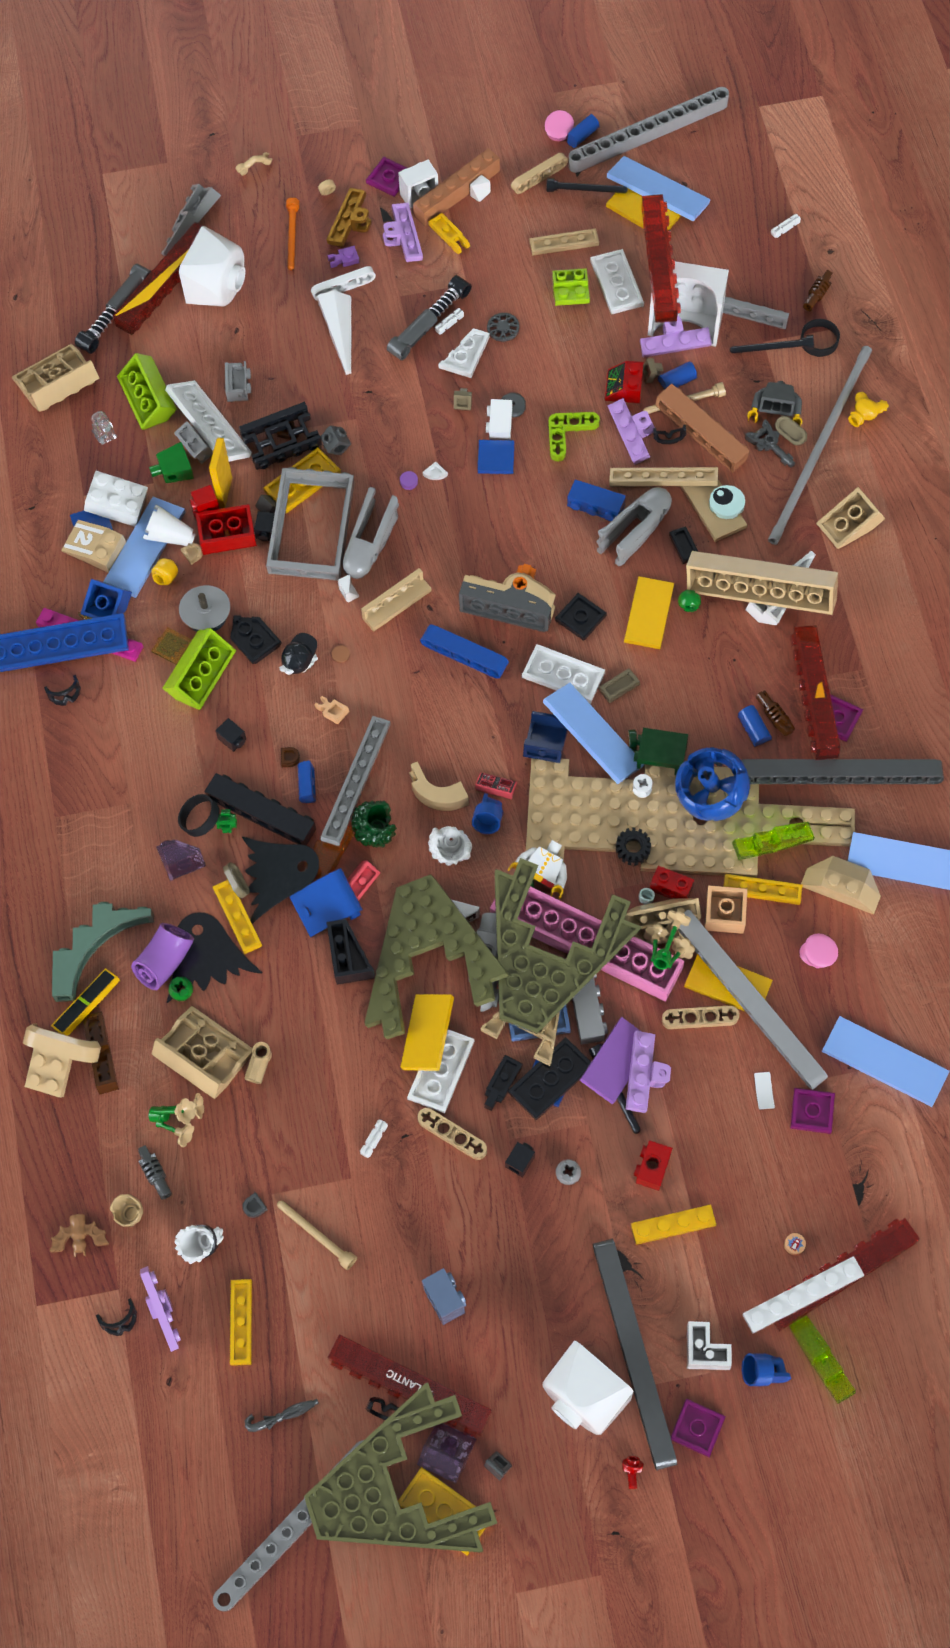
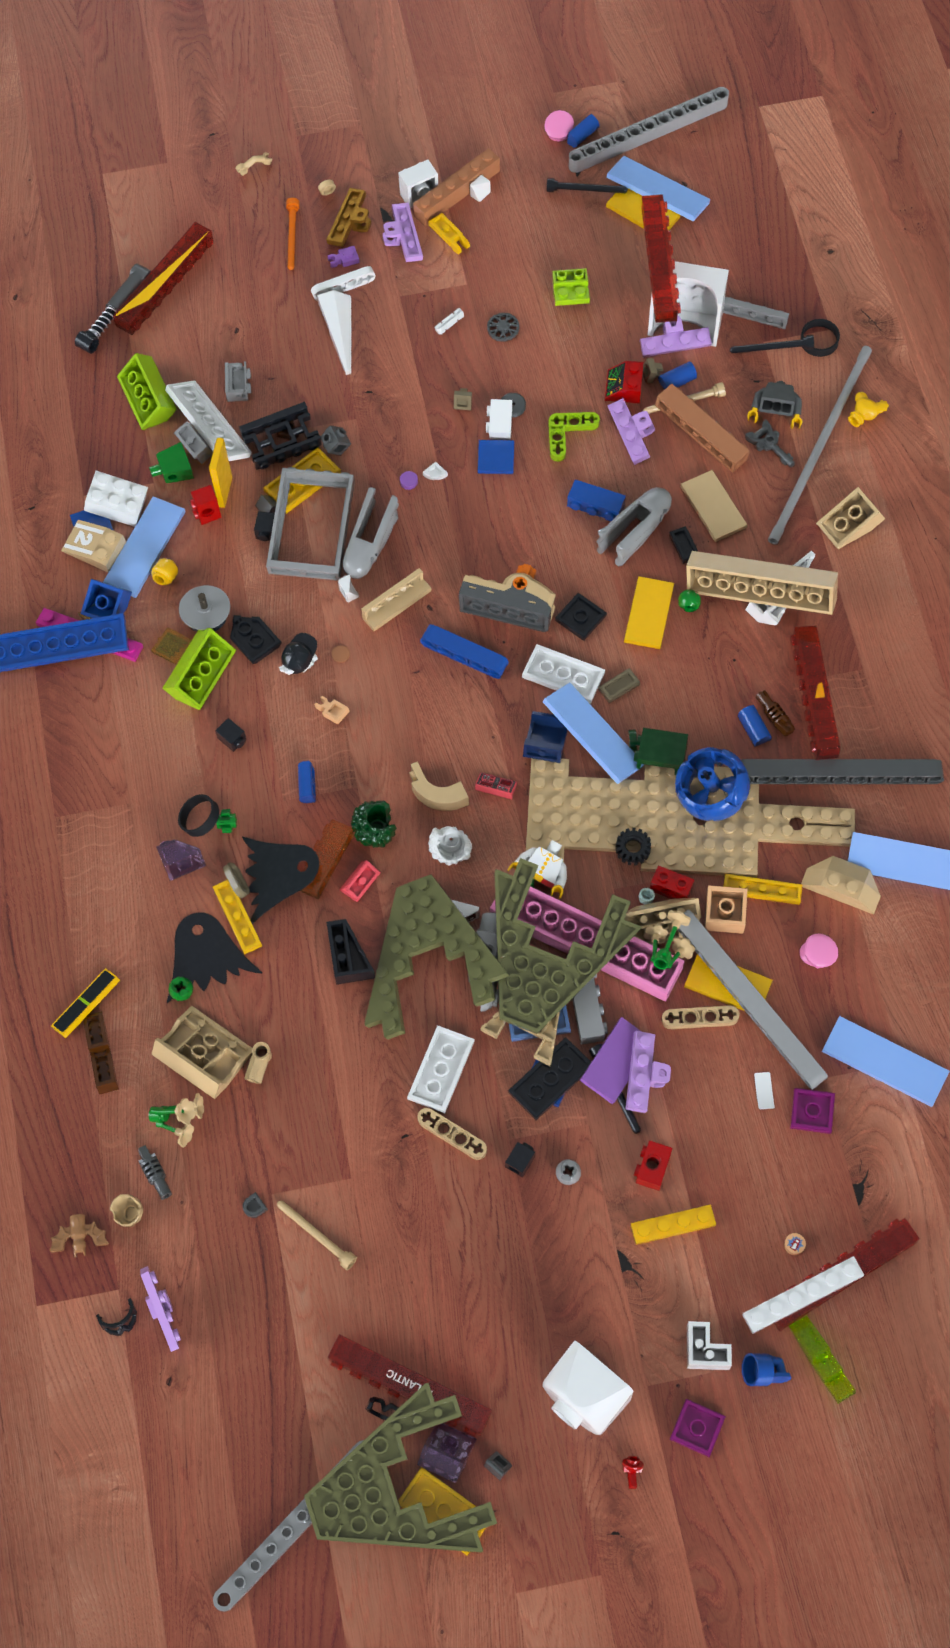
tan piece [12,344,99,412] -> none
tan piece [23,1023,101,1098] -> none
black helmet [44,675,81,706] -> none
sand green arch [52,902,154,1002] -> none
clear leg [91,411,117,445] -> none
medium lavender brick [131,923,194,990] -> none
white cone [143,505,195,546] -> none
light grey wedge [161,184,221,257] -> none
white hair [175,1225,224,1264] -> none
white piece [179,226,245,307] -> none
tan tile [181,543,203,565] -> none
red brick [196,504,257,555] -> none
black brick [204,773,316,846] -> none
yellow tile [230,1279,252,1366] -> none
dark grey piece [245,1399,319,1432] -> none
reddish brown tile [281,747,300,768] -> none
blue door [289,868,363,937] -> none
light grey plate [321,716,390,846] -> none
white axle [360,1119,388,1158] -> none
magenta tile [366,157,407,197] -> none
piece [387,275,472,360] -> none
yellow tile [400,994,454,1071] -> none
sand blue brick [421,1268,467,1325] -> none
white wing [439,328,490,378] -> none
blue piece [472,793,503,834] -> none
black hinge [484,1055,523,1111] -> none
tan beam [511,153,568,194] -> none
tan tile [529,228,599,256] -> none
white tile [590,249,644,315] -> none
dark grey beam [593,1238,677,1470] -> none
tan plate [609,467,718,486] -> none
white wheel [633,774,653,798] -> none
black helmet [653,425,686,444] -> none
light aqua tile [709,485,745,519] -> none
clear neon green slope [732,822,815,860] -> none
white axle [771,214,801,238] -> none
dark tan tile [775,416,807,445] -> none
reddish brown hinge [803,270,833,312] -> none
magenta tile [812,694,863,742] -> none

